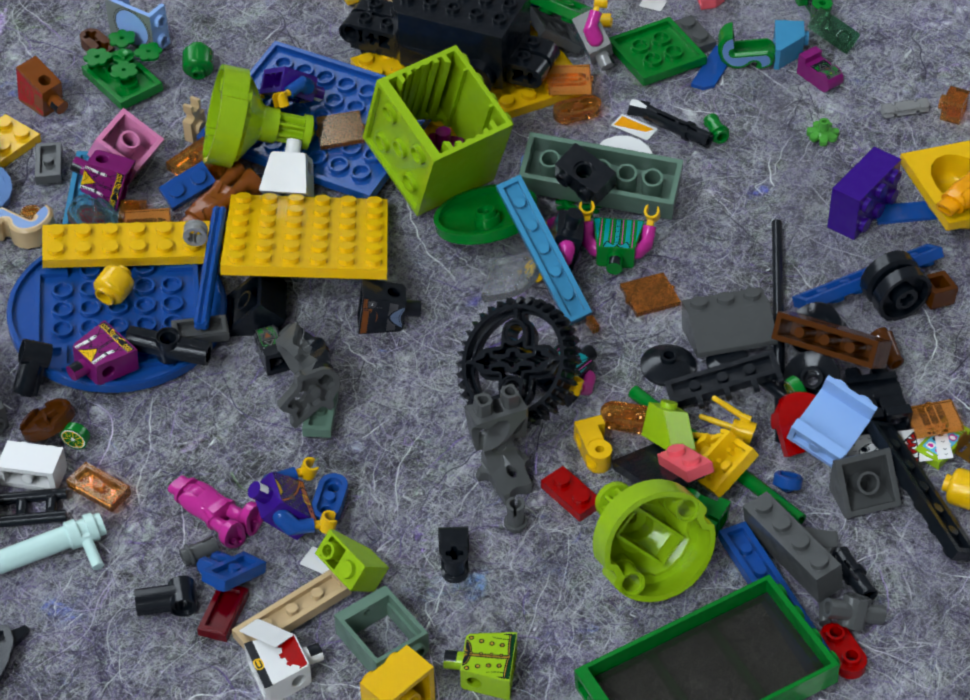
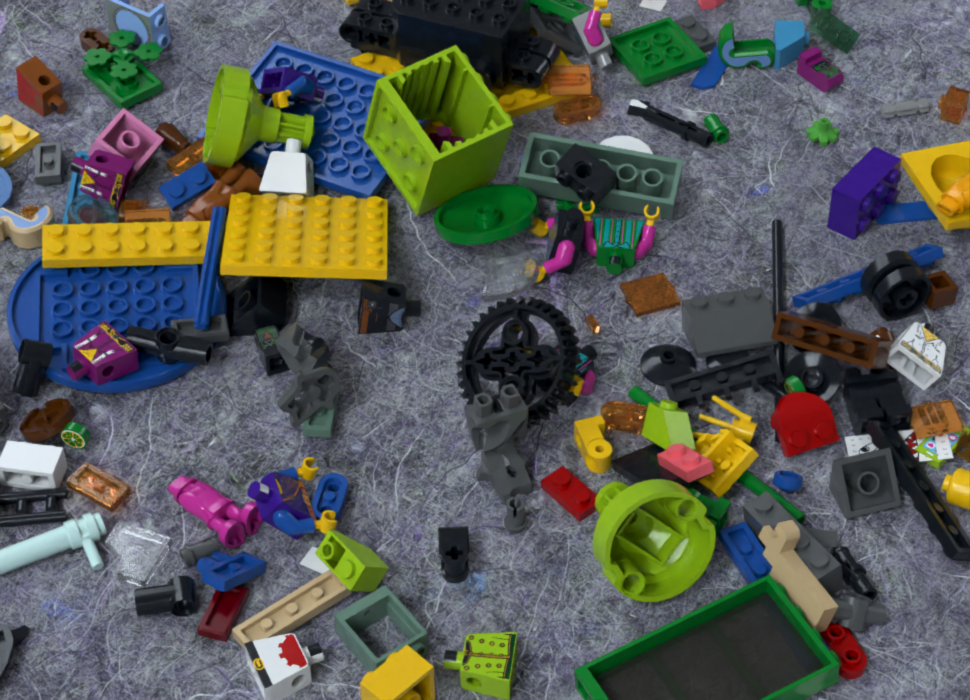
yellow head [93,265,134,305] -> none
green head [182,42,214,80] -> none
tan plate [182,96,206,143] -> none
light grey bush [183,219,208,246] -> none
white sticker [239,619,294,647] -> none
clear orange piece [316,110,365,150] -> none
dark azure plate [496,175,592,325] -> none
sticker [611,114,658,140] -> none
light blue panel [786,375,878,468] -> none
none -> clear tile [105,520,173,588]
none -> reddish brown cone [155,122,192,155]
none -> tan piece [758,520,839,633]
none -> white torso [887,322,946,390]

